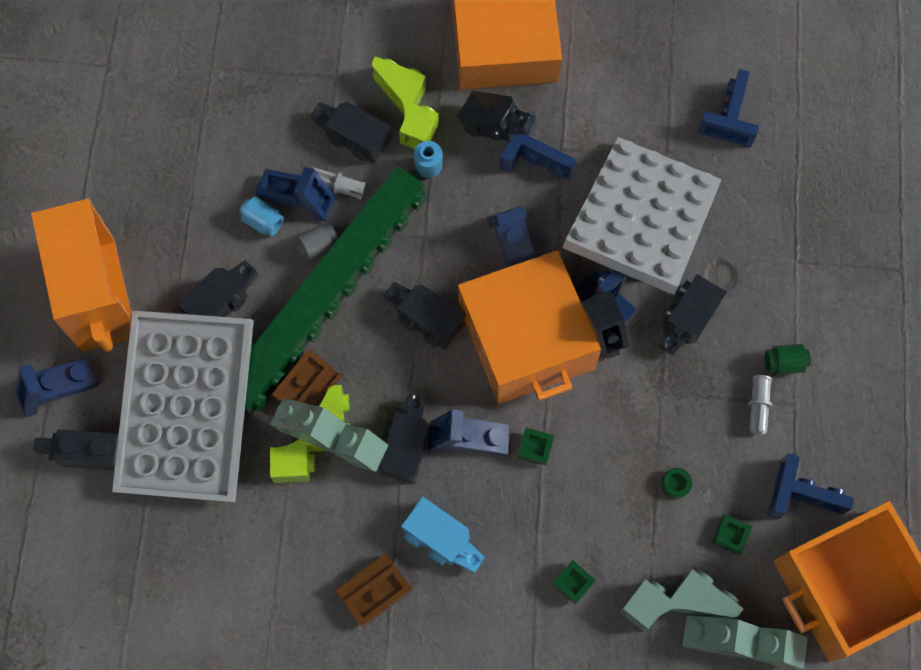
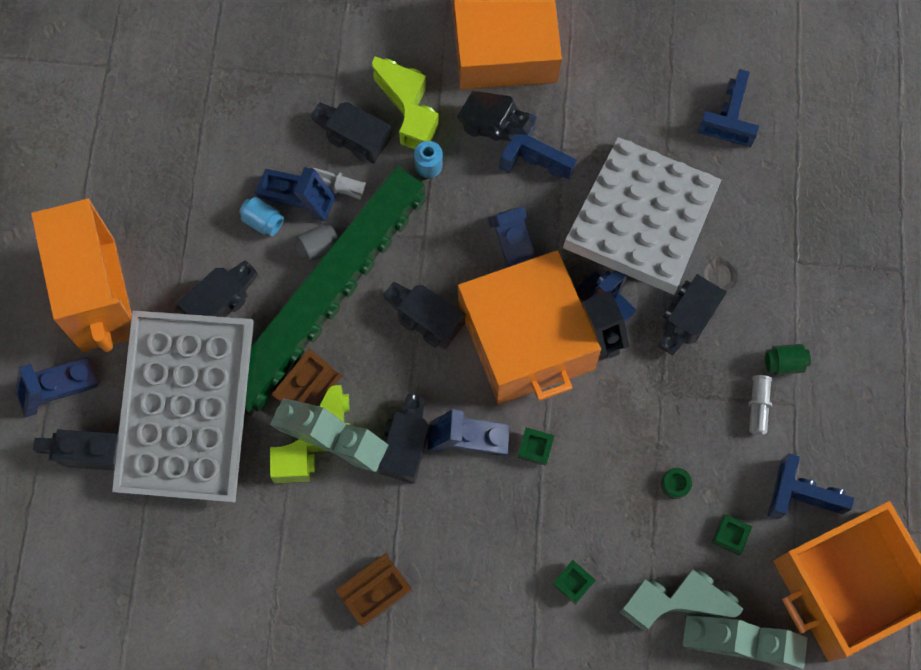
dark azure hinge [401,497,485,573] -> none

